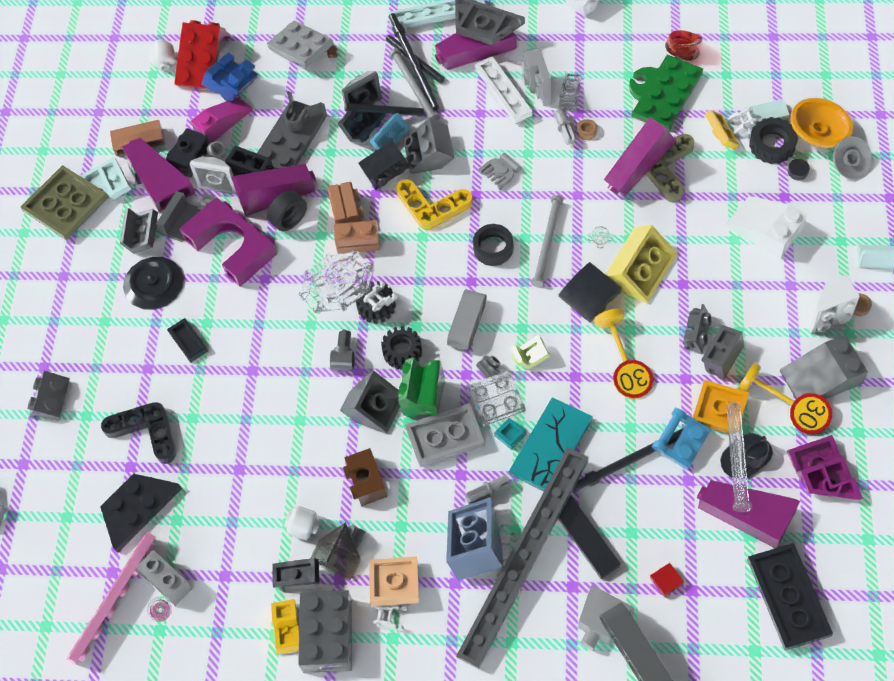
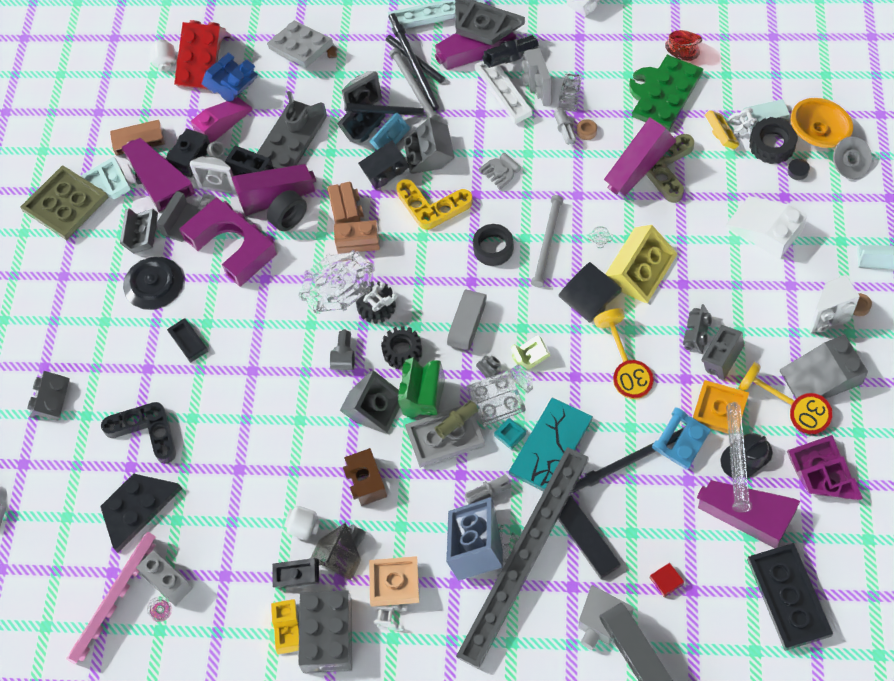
none -> olive pin [434,400,479,439]
none -> black piece [482,35,539,68]
none -> clear tile [511,365,533,394]

